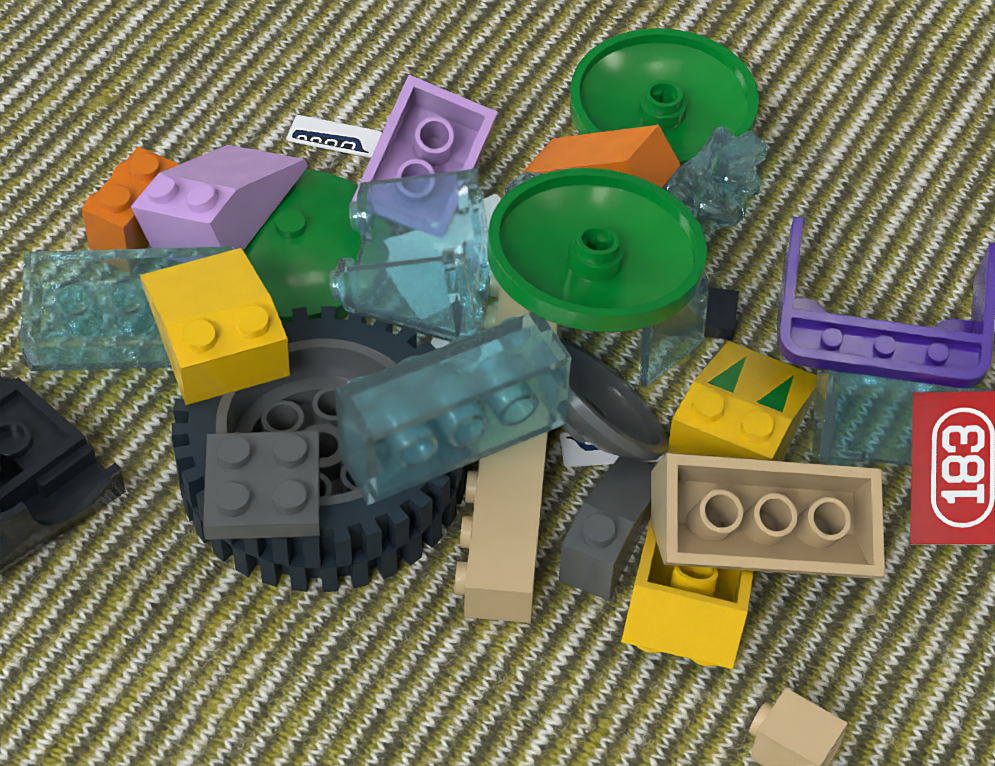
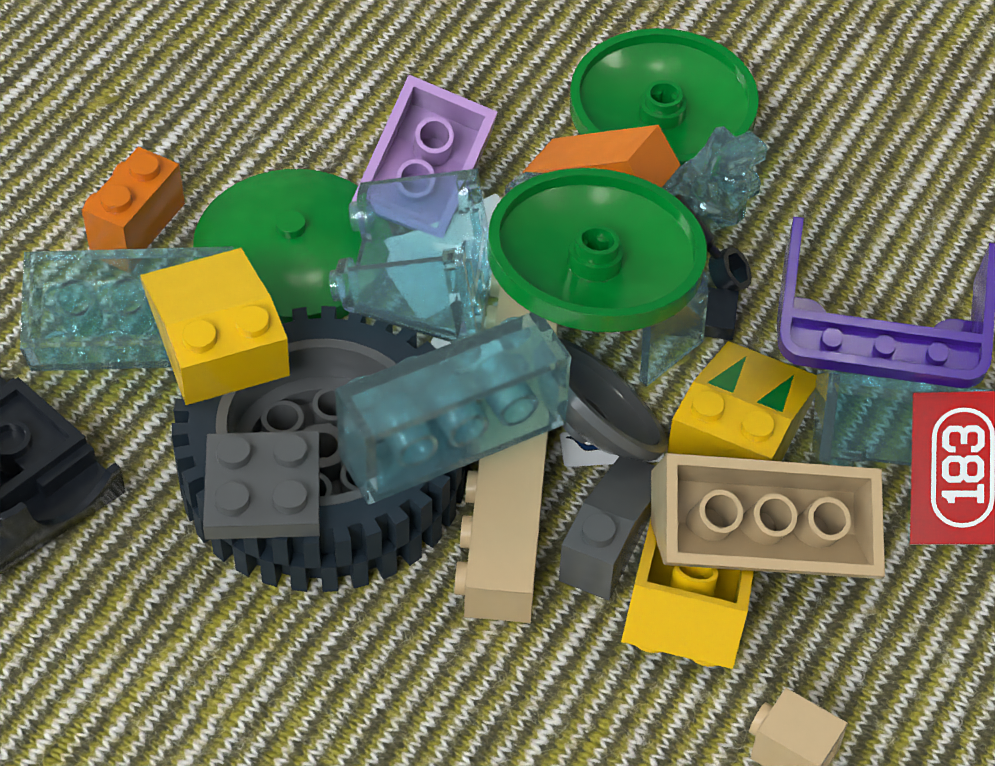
lavender slope [131,145,308,260] -> none
white sticker [286,115,382,158] -> none
none -> black piece [675,194,752,291]

